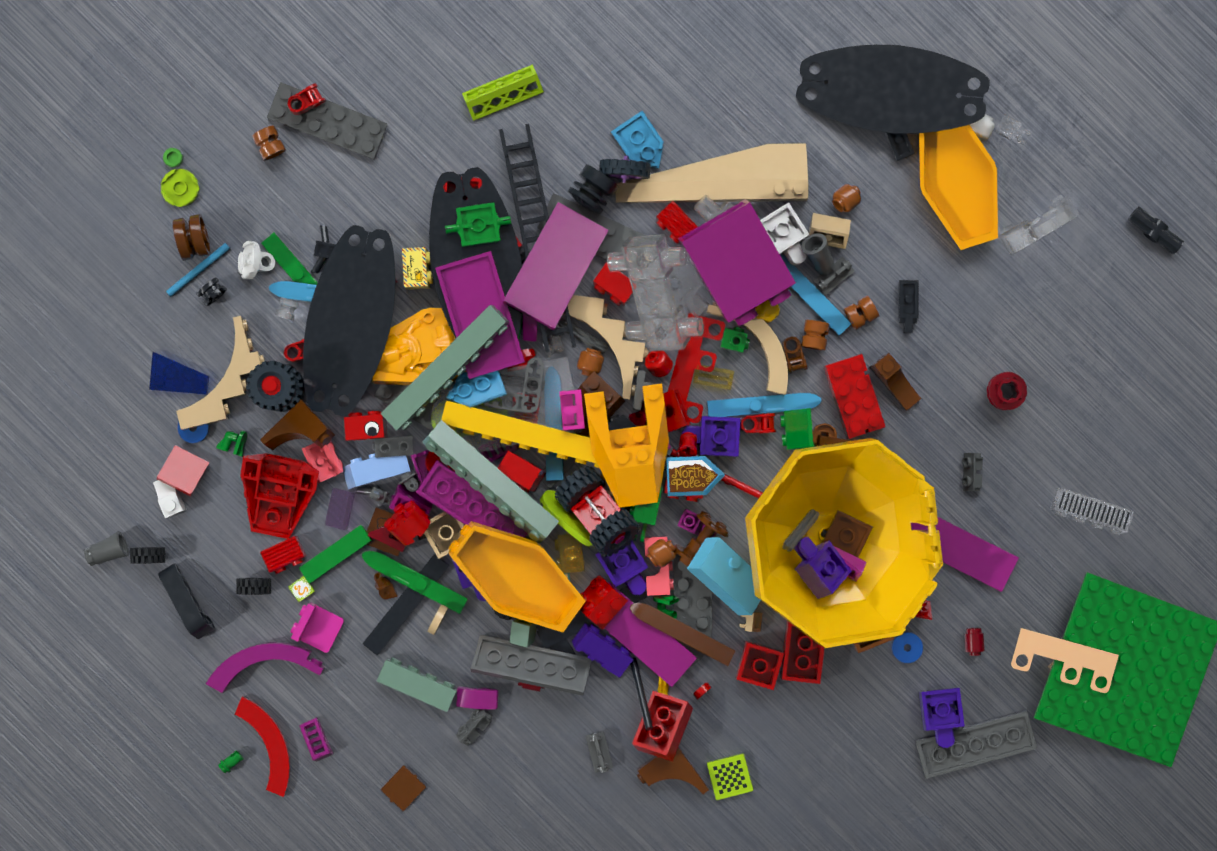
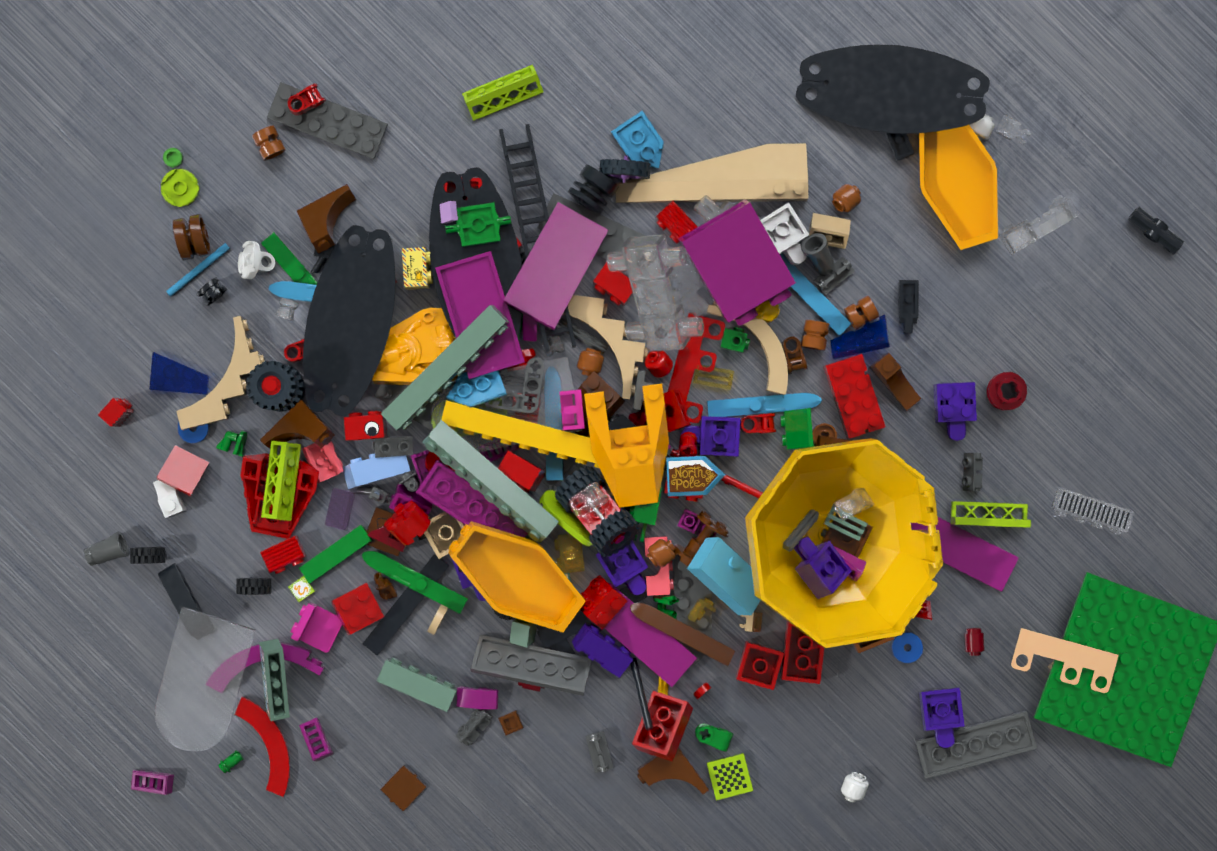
none -> red brick [98,397,134,427]
none -> magenta slope [131,770,174,795]
none -> clear piece [154,607,256,751]
none -> sand green brick [259,639,290,721]
none -> lime fence [261,441,301,521]
none -> reddish brown arch [297,184,356,253]
none -> red brick [331,583,384,636]
none -> lavender tile [440,201,458,223]
none -> reddish brown tile [498,710,524,735]
none -> clear piece [570,482,609,517]
none -> clear yellow bracket [687,597,717,622]
none -> green piece [695,723,733,752]
none -> sand green tile [824,506,868,541]
none -> clear blue wing [830,314,890,359]
none -> clear slope [833,488,874,521]
none -> white head [841,772,869,802]
none -> dark purple brick [934,382,977,441]
none -> lime fence [950,501,1031,528]

